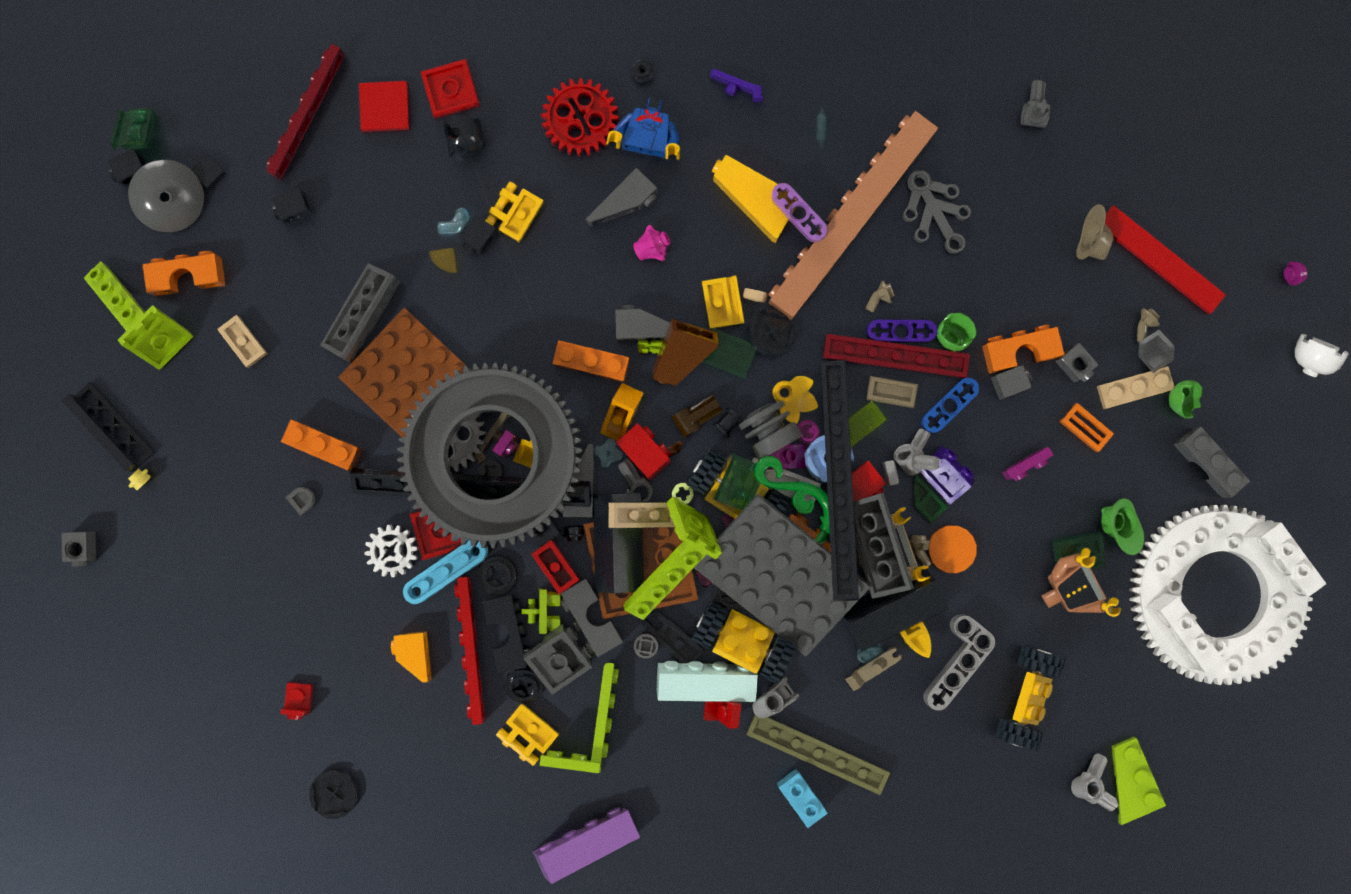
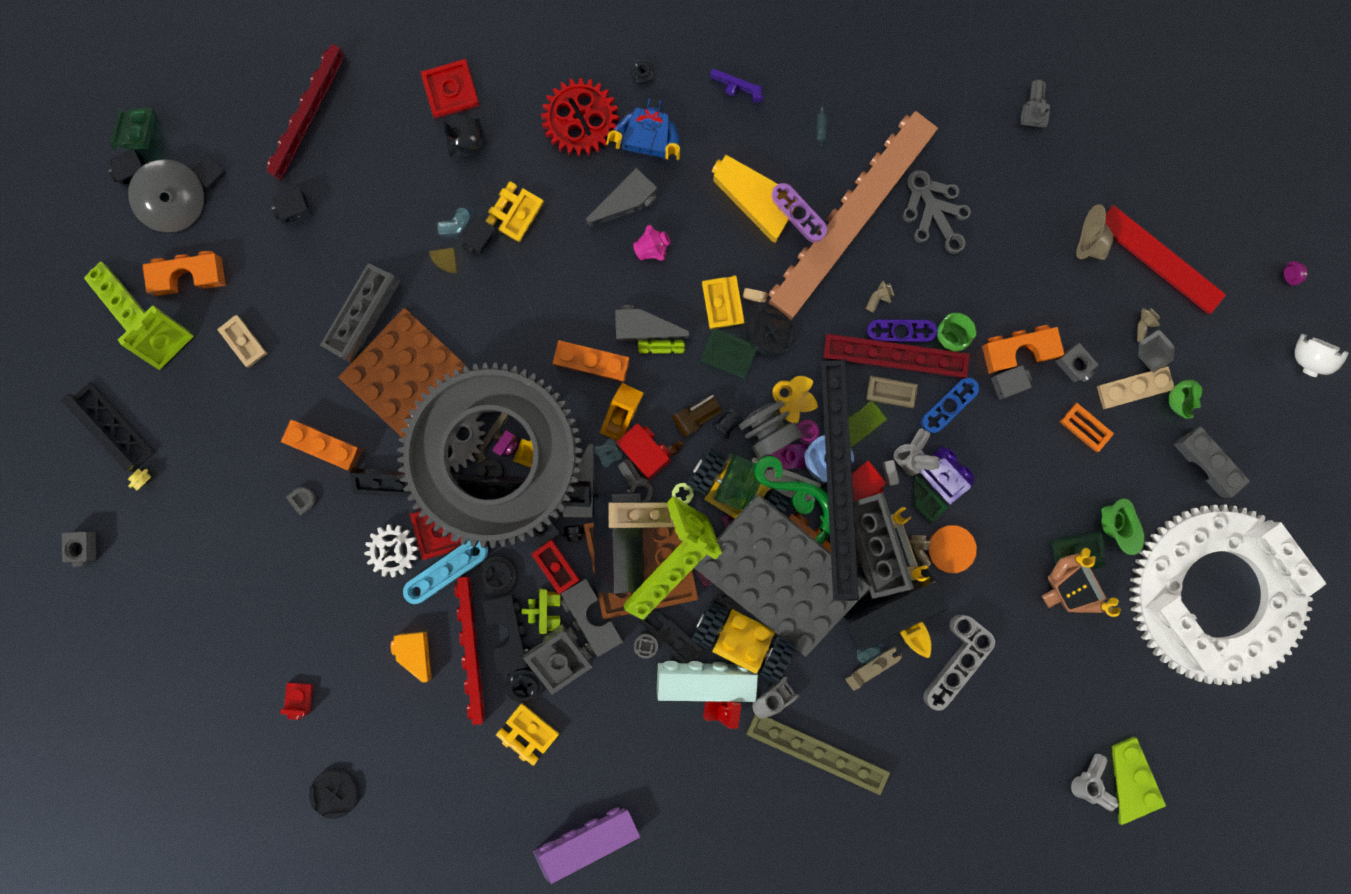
red tile [359,81,410,132] -> none
lime bracket [539,663,619,773] -> none
reddish brown slope [653,319,719,386] -> none
medium azure brick [777,769,828,828] -> none
plate [995,646,1066,752] -> none
magenta plate [1002,447,1053,482] -> none

